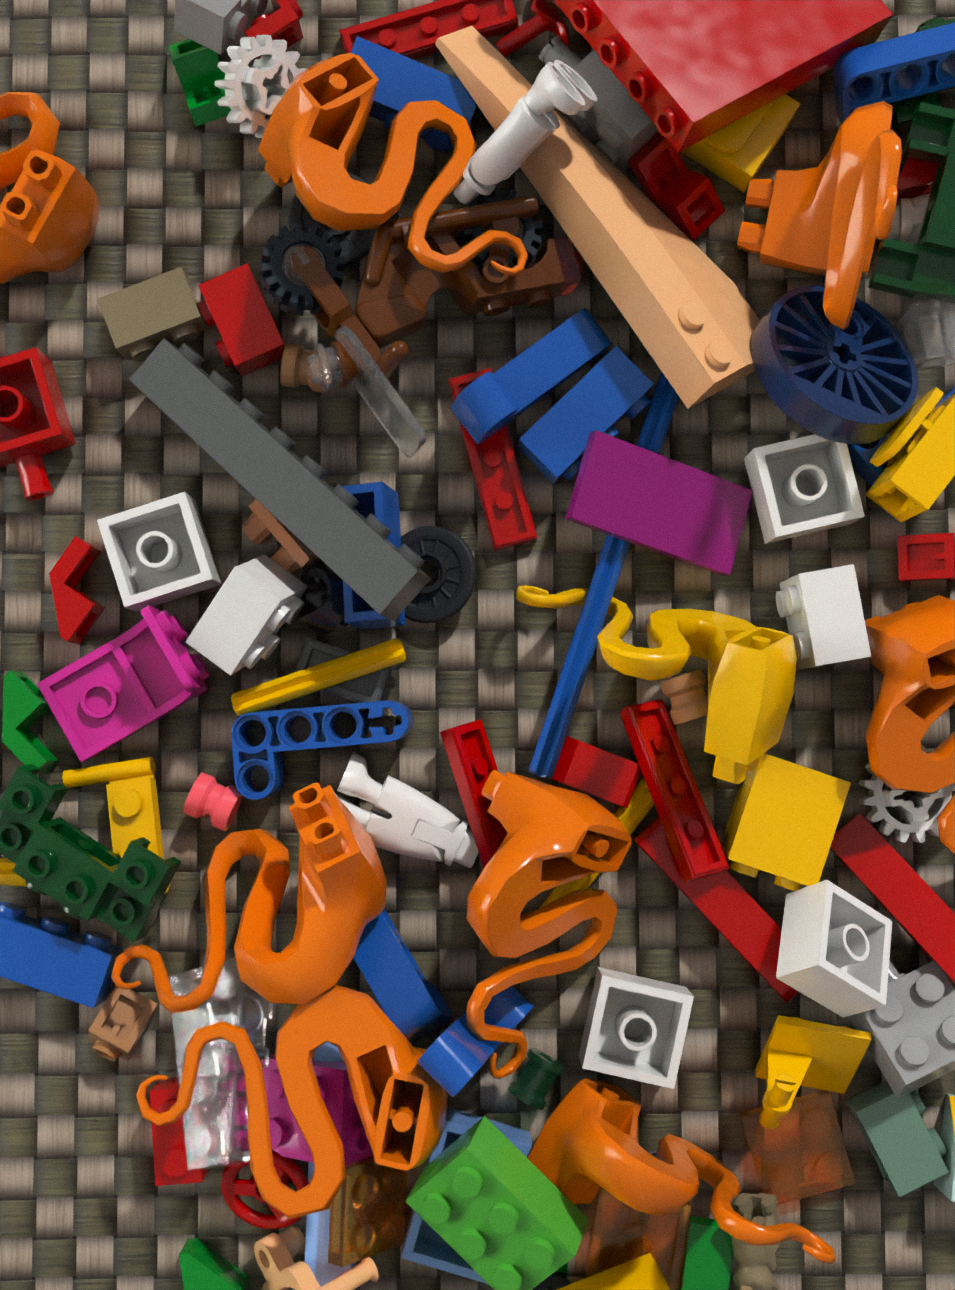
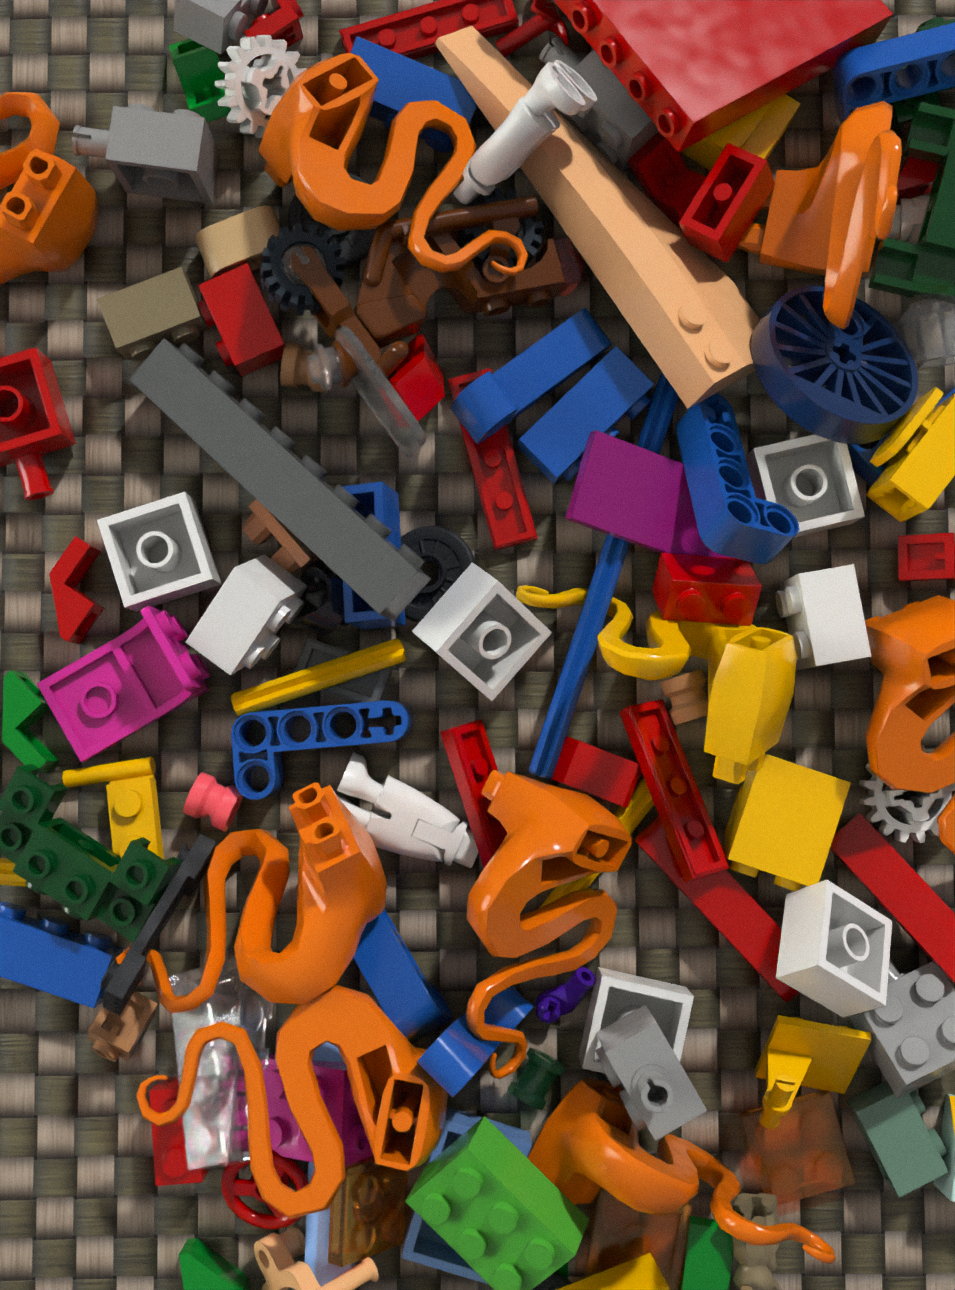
none -> light grey brick [72,103,220,204]
none -> black container [100,834,216,1016]
none -> tan beam [195,206,281,279]
none -> red slope [384,334,445,423]
none -> white brick [412,562,552,701]
none -> dark purple arm [535,967,596,1023]
none -> light grey brick [595,1005,707,1141]
none -> red brick [652,553,762,626]
none -> blue beam [676,393,799,564]
none -> red brick [679,143,775,263]

